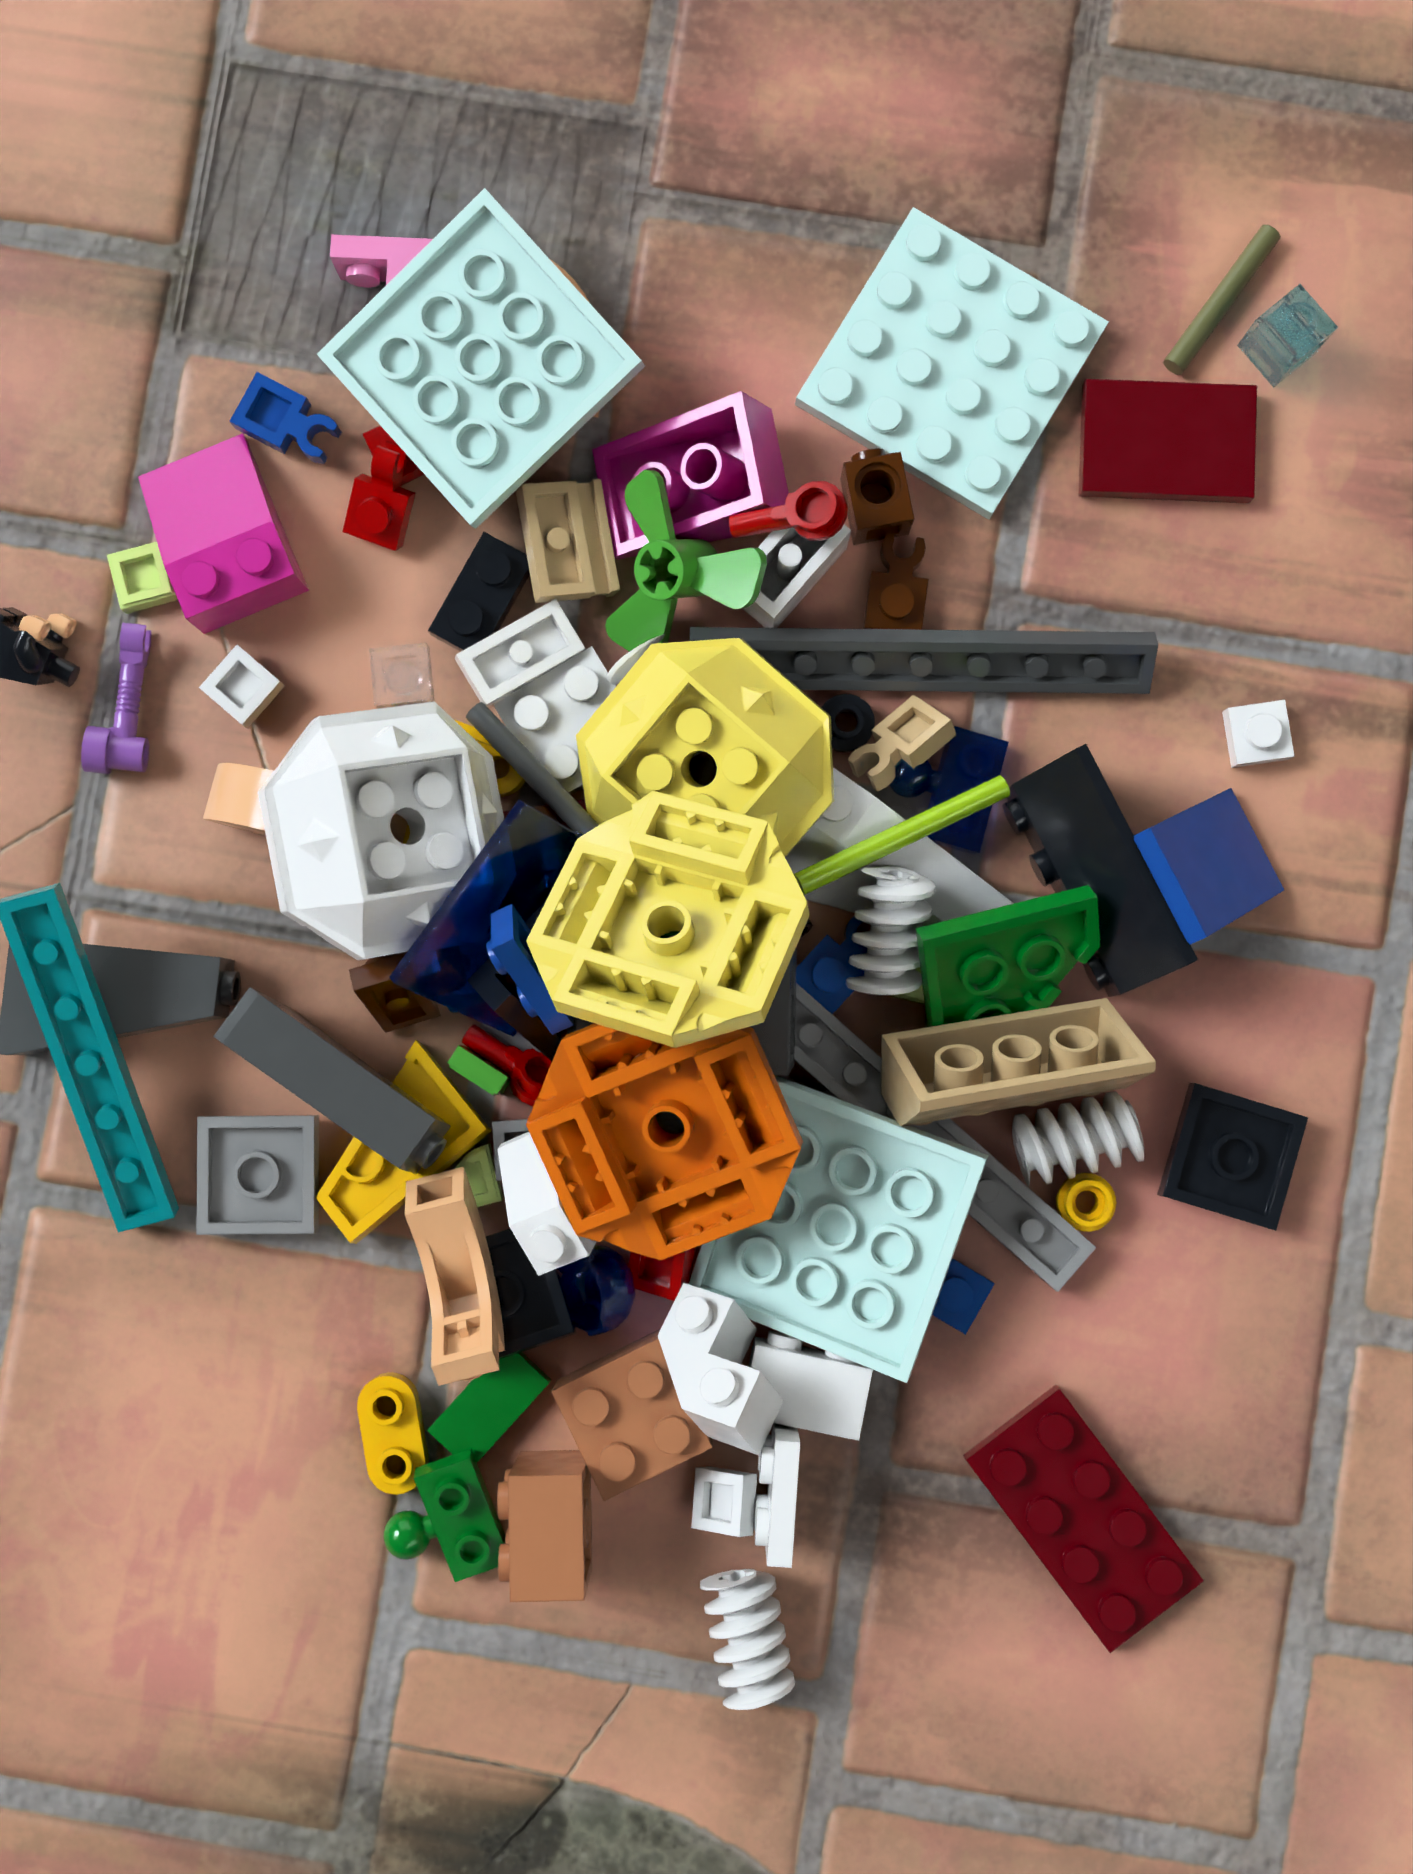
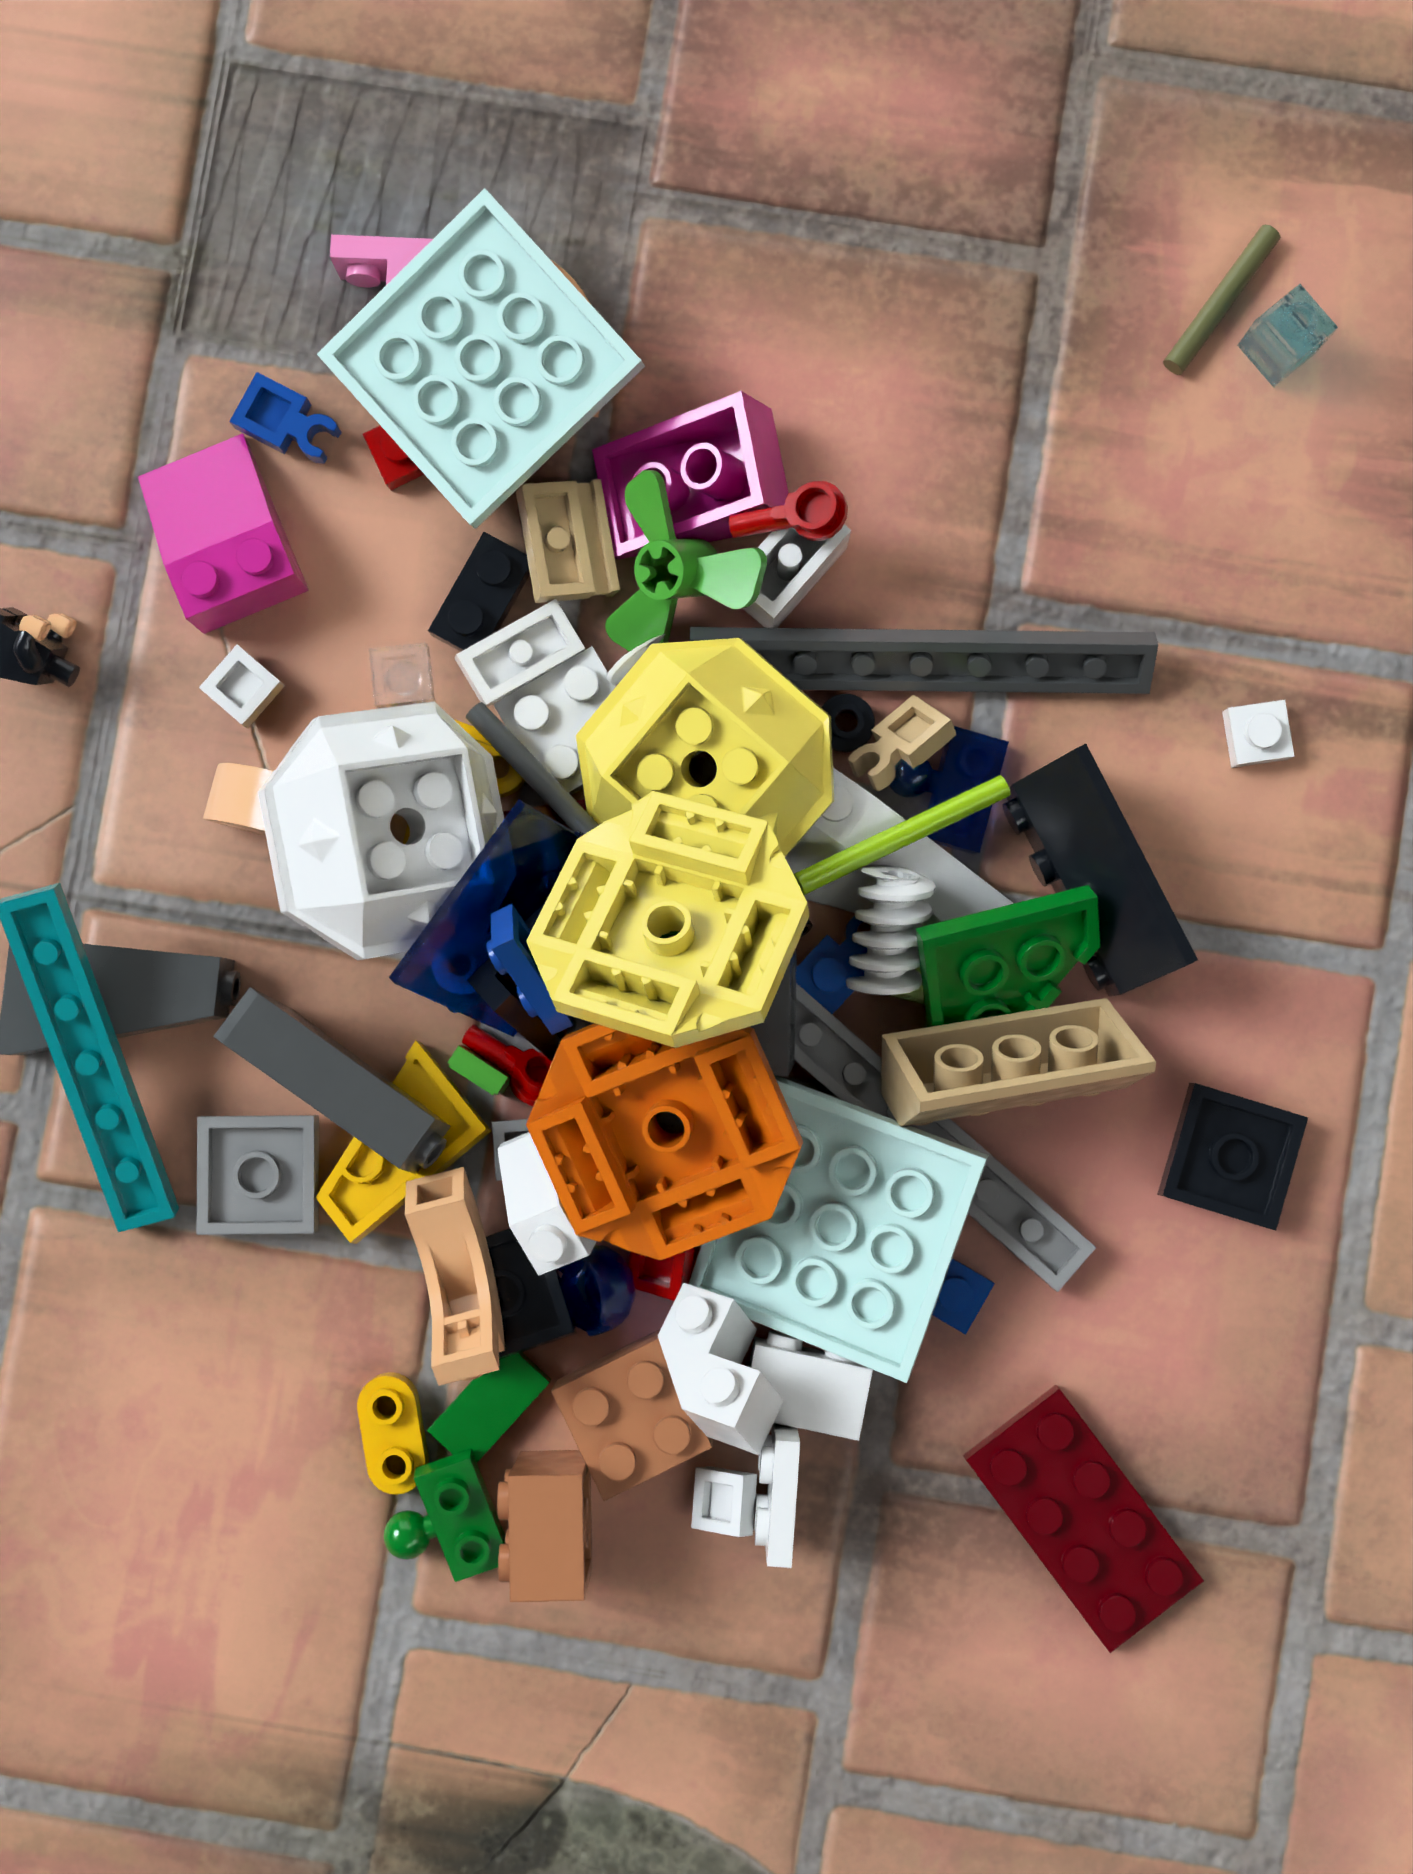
medium lavender brick [81,622,151,774] -> none
yellowish green tile [107,542,178,614] -> none
red plate [342,441,416,551] -> none
reddish brown plate [349,942,464,1033] -> none
yellowish green tile [454,1143,504,1207] -> none
white piece [700,1569,795,1710] -> none
light aqua plate [795,207,1109,520] -> none
reddish brown brick [840,448,915,545] -> none
reddish brown plate [863,533,929,630] -> none
white piece [1012,1091,1144,1187] -> none
yellow plate [1056,1173,1116,1232] -> none
dark red tile [1079,379,1257,503] -> none
blue tile [1133,788,1284,945] -> none

